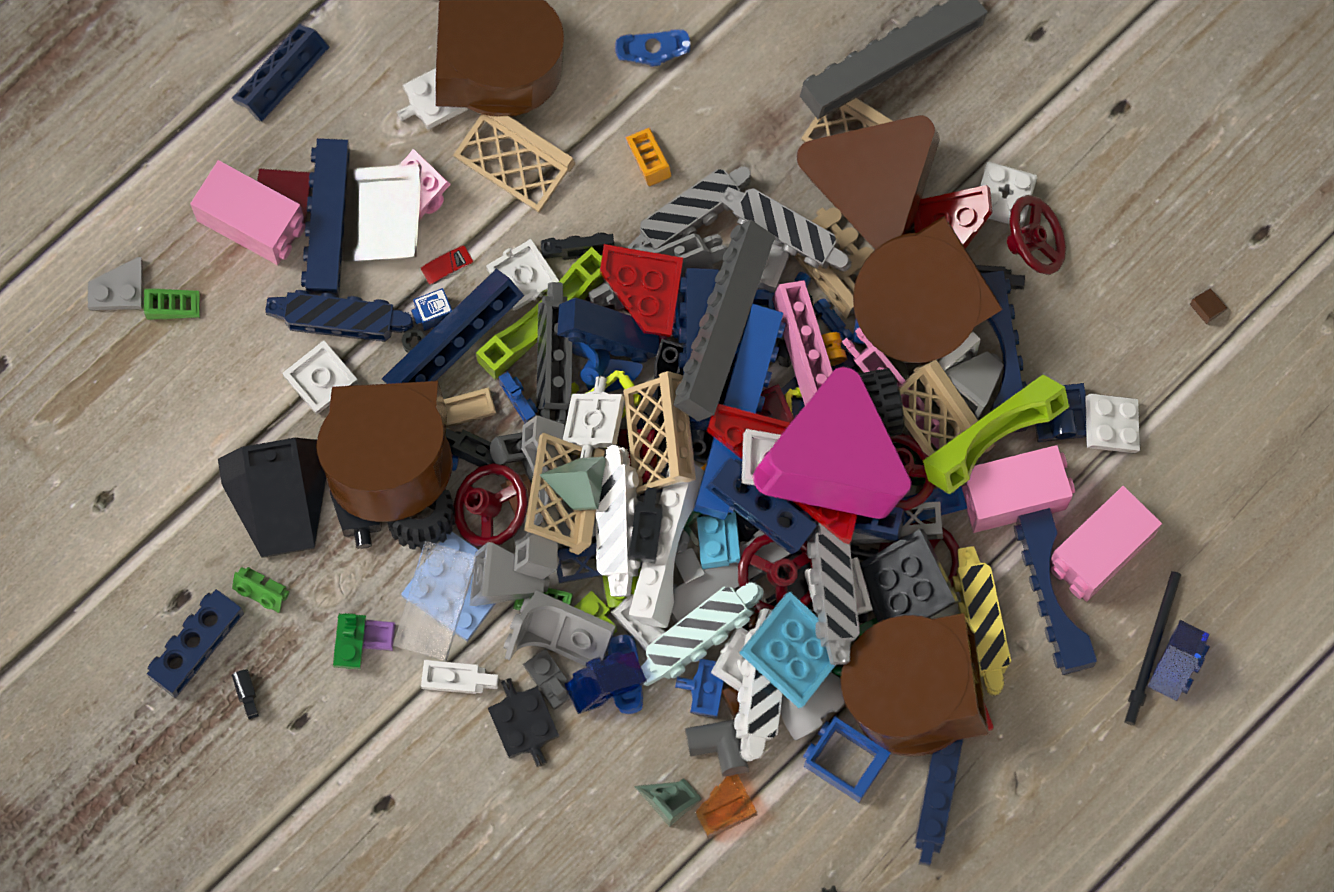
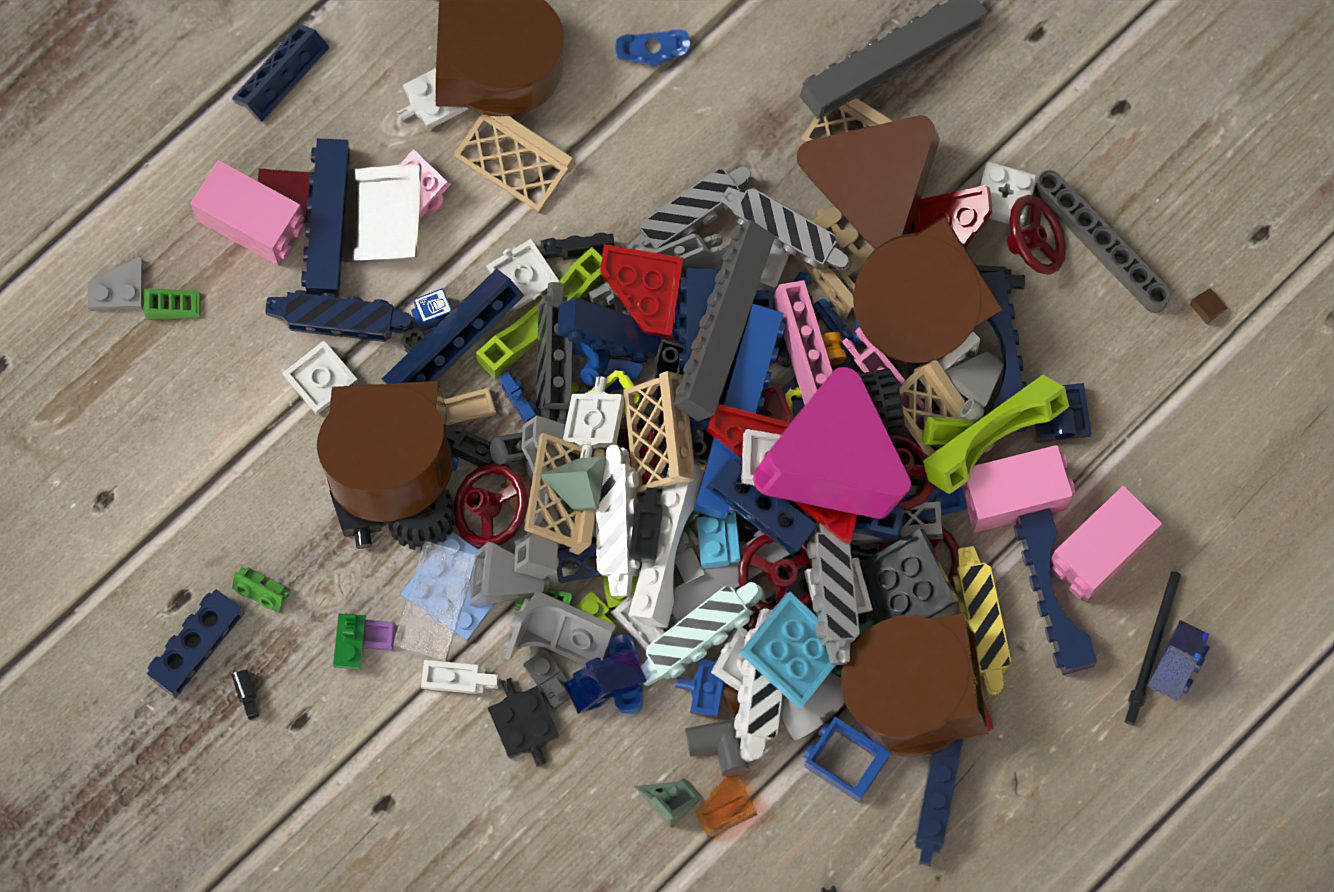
black wedge [218,437,327,558] -> none
red sticker [421,245,473,285] -> none
light orange slope [626,127,671,186] -> none
white plate [1085,394,1140,453] -> none
none -> lime tile [921,416,975,446]
none -> light grey hinge [960,398,984,422]
none -> dark grey beam [1035,170,1171,313]

